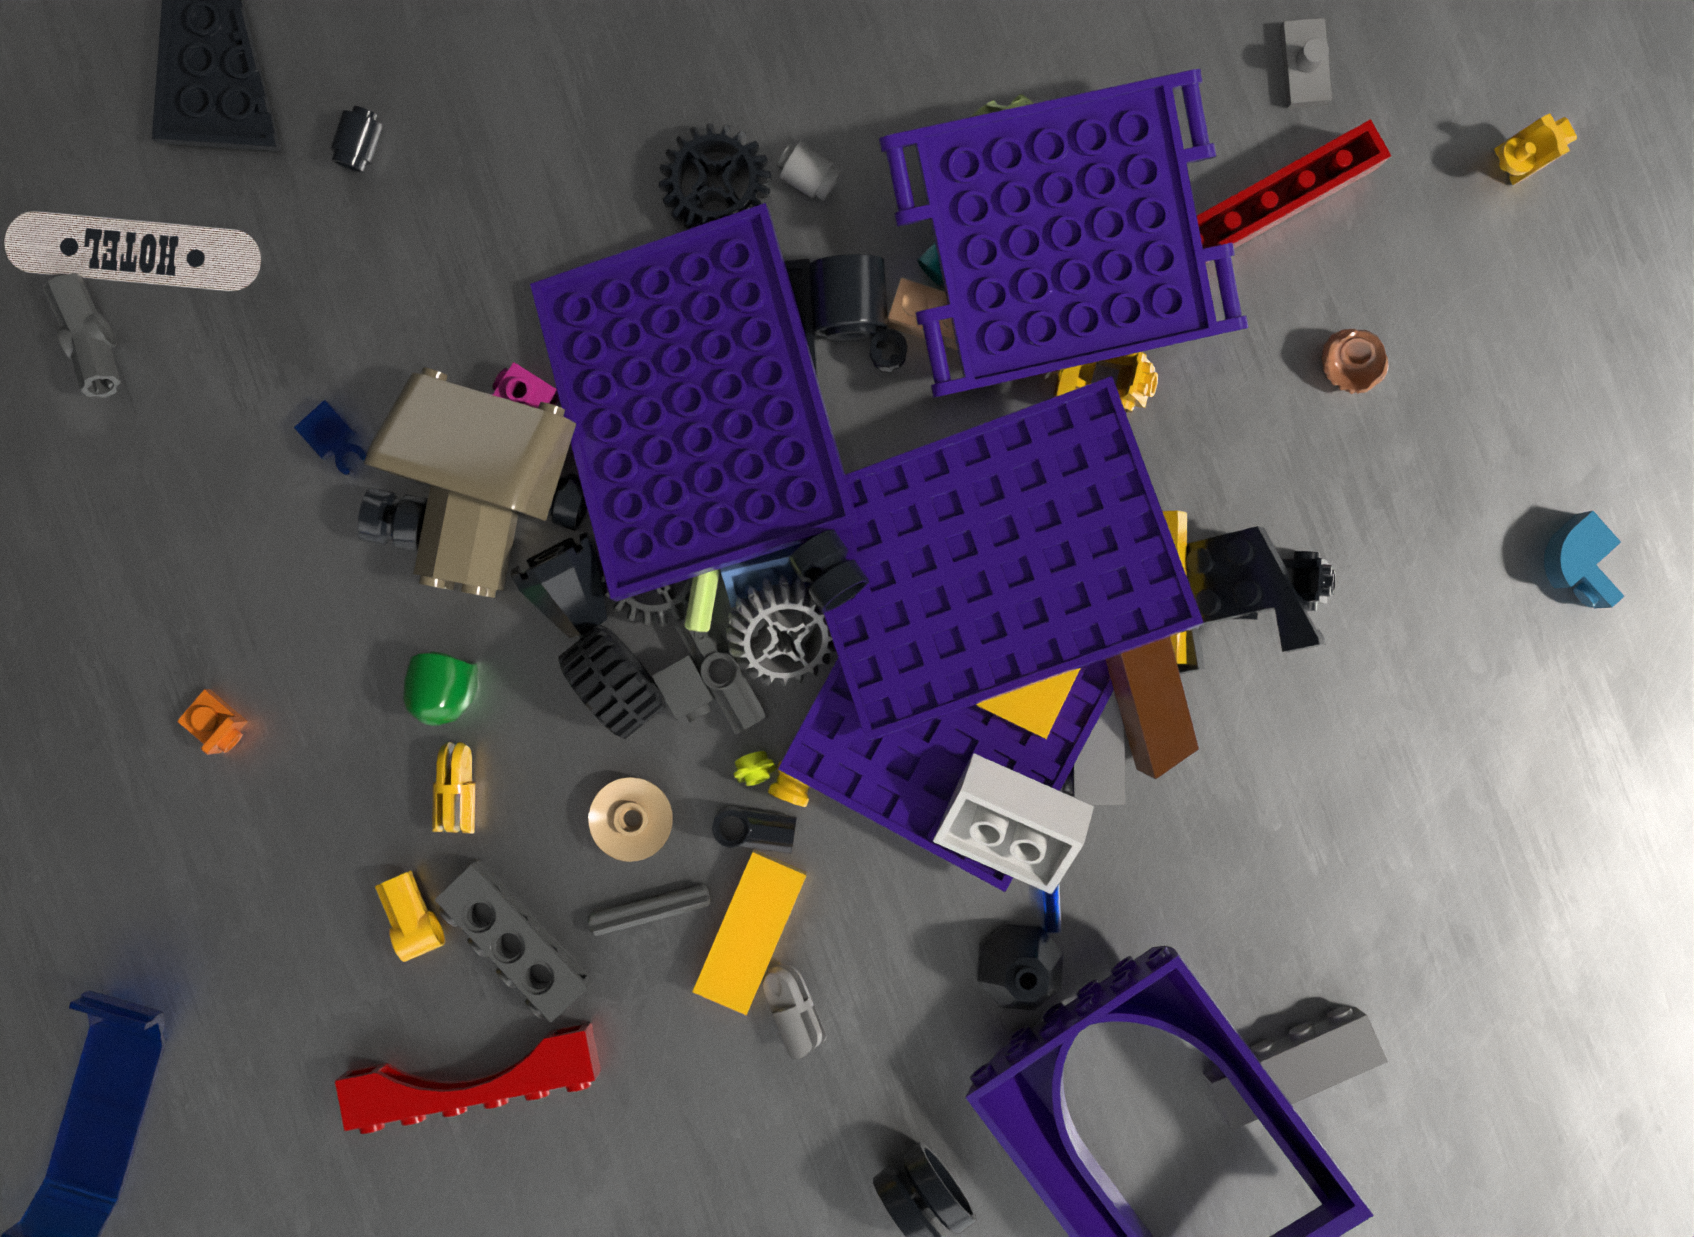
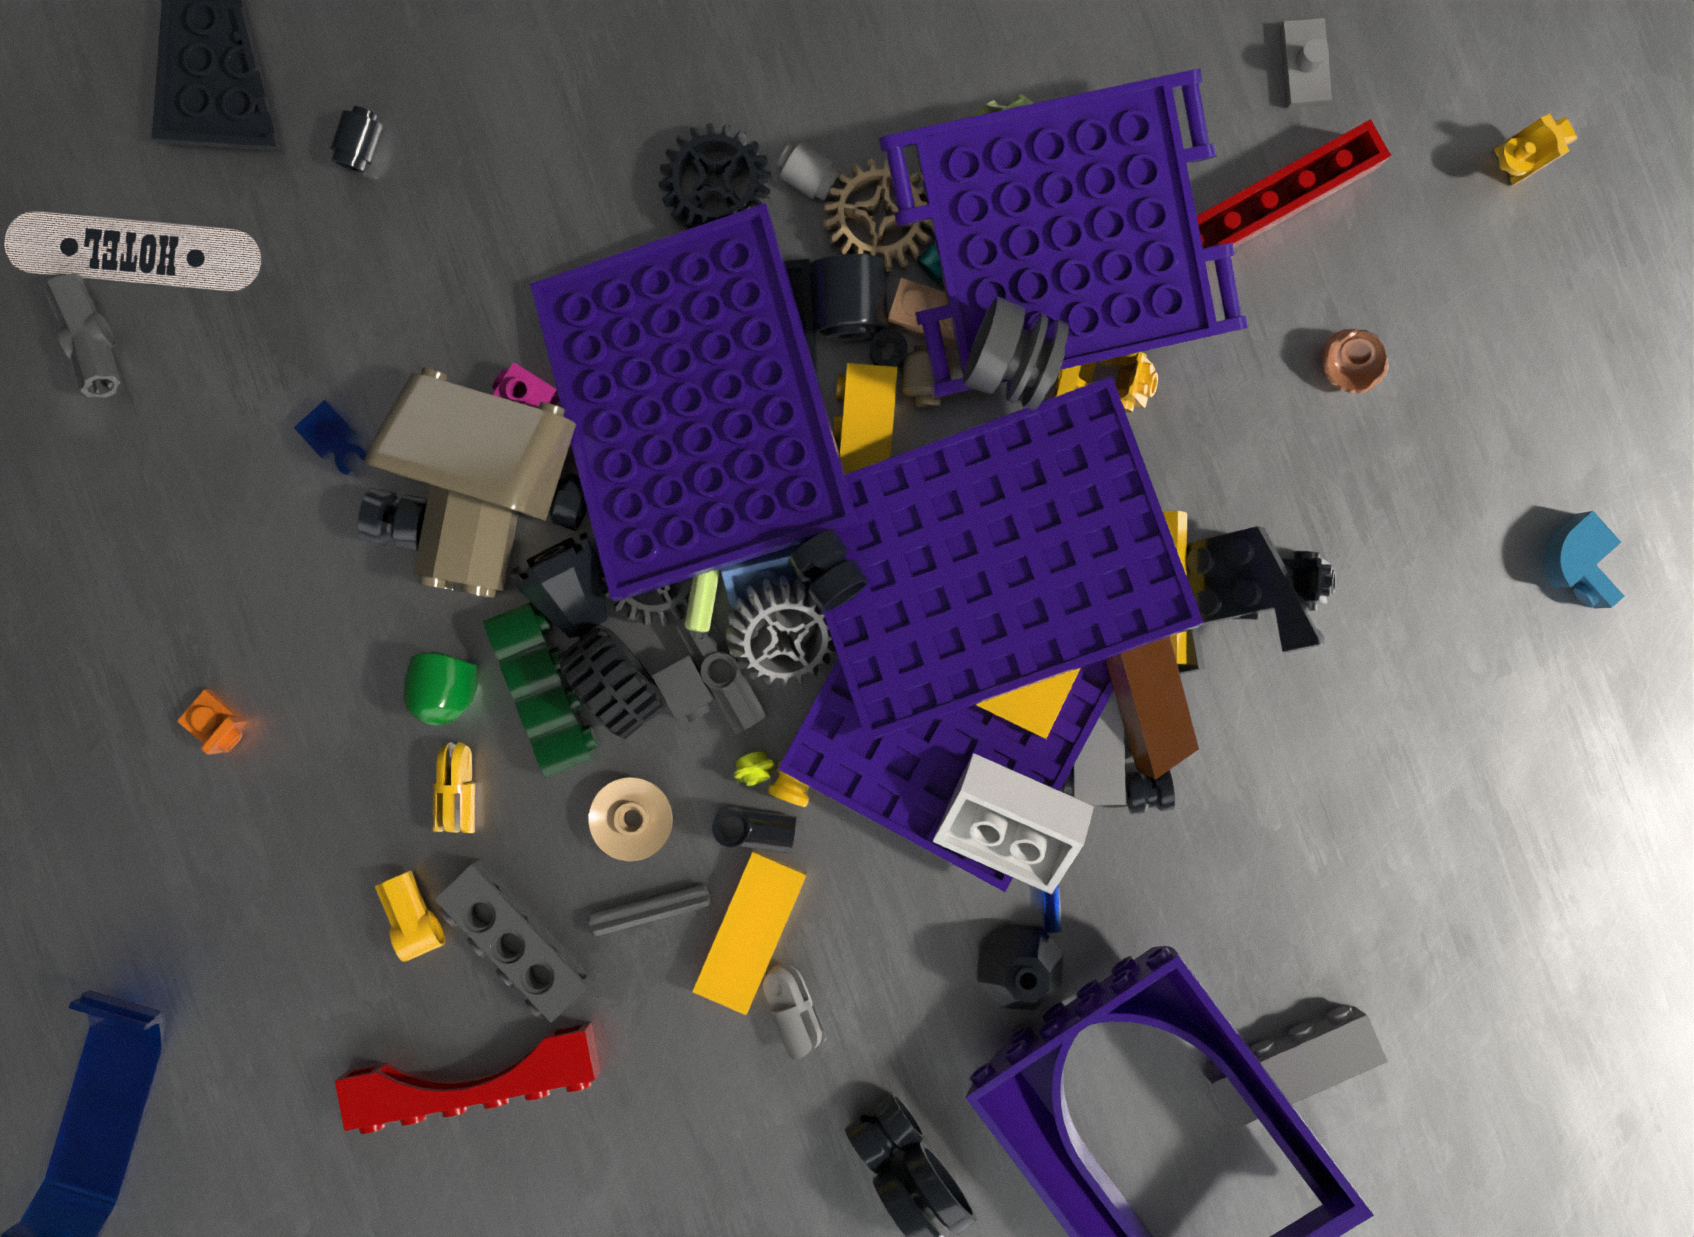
none -> dark green brick [483,602,599,778]
none -> tan gear [824,159,932,273]
none -> yellow brick [833,363,898,475]
none -> black wheel [845,1093,925,1174]
none -> dark tan head [901,345,957,408]
none -> dark grey wheel [963,296,1069,411]
none -> black wheel [1125,770,1175,814]

